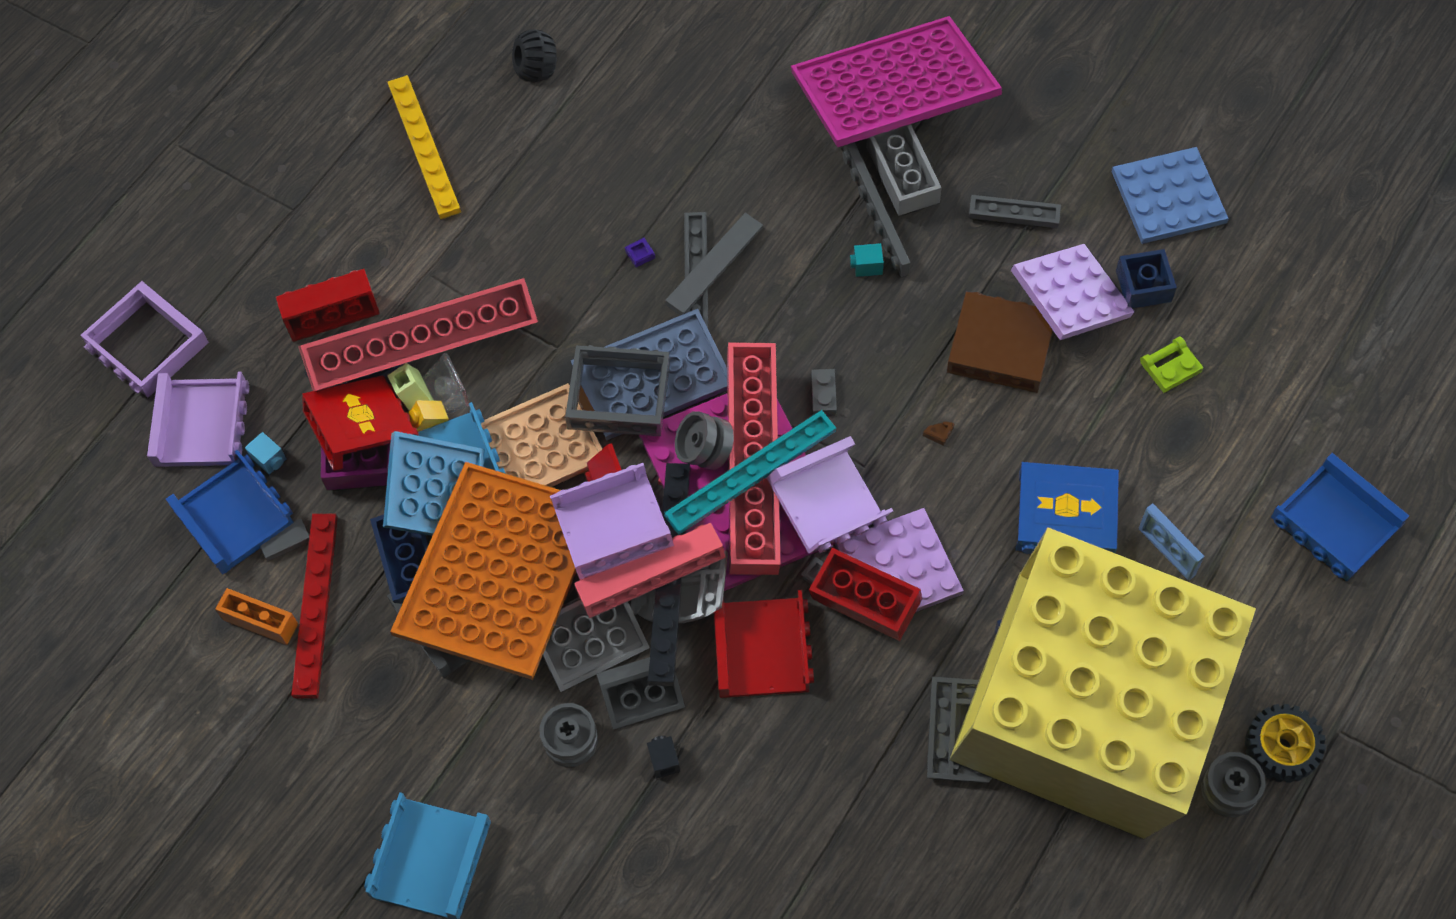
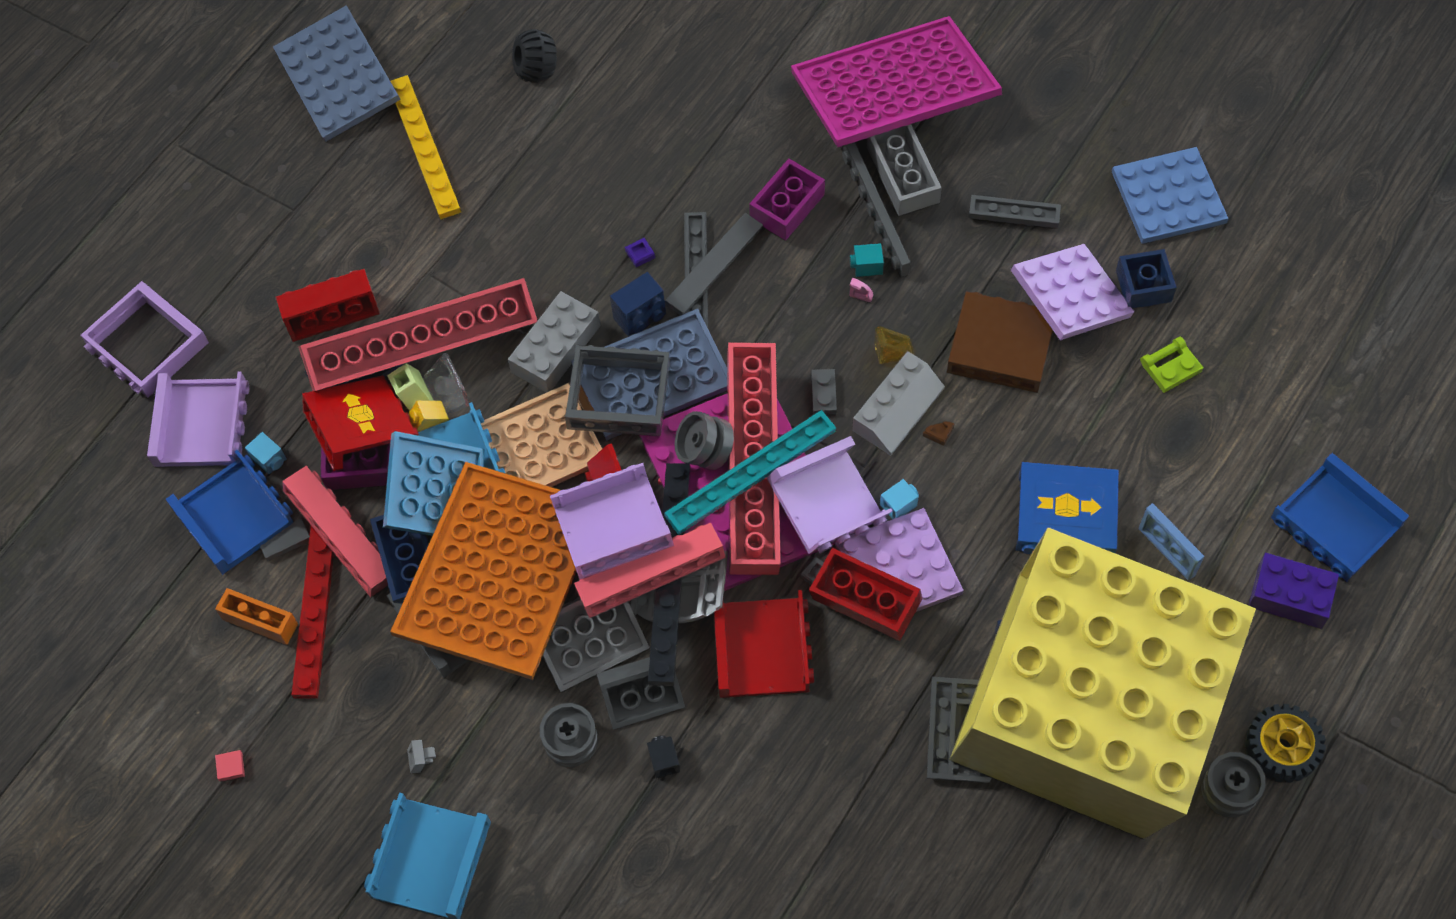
none -> coral tile [215,750,245,782]
none -> sand blue plate [273,6,401,142]
none -> coral brick [283,466,388,598]
none -> light grey tile [407,740,436,773]
none -> light grey brick [508,291,601,393]
none -> dark blue brick [610,272,666,337]
none -> magenta brick [749,158,825,240]
none -> bright pink tile [849,278,873,302]
none -> light grey slope [852,351,945,456]
none -> clear yellow slope [874,326,914,364]
none -> medium azure brick [880,479,919,519]
none -> dark purple brick [1248,552,1339,629]

